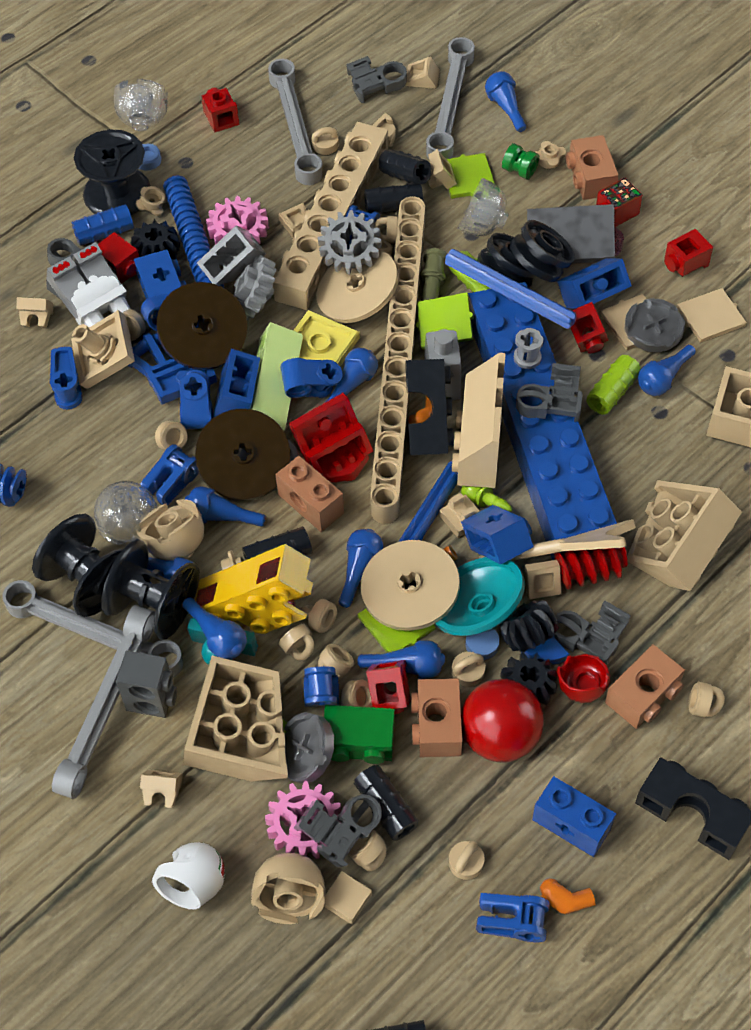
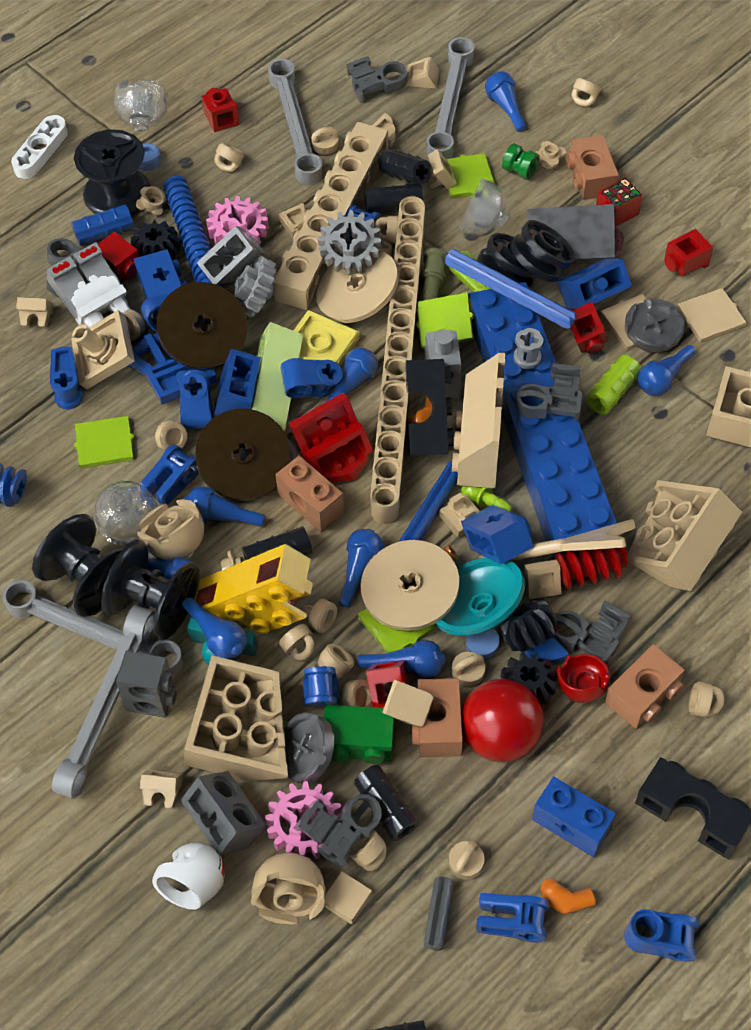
none -> white beam [11,115,68,179]
none -> lime piece [74,416,135,469]
none -> dark grey brick [181,771,266,855]
none -> tan tile [214,142,244,172]
none -> tan slope [382,680,434,727]
none -> dark grey axle [424,876,454,950]
none -> tan tile [572,78,601,107]
none -> blue piece [624,909,699,962]

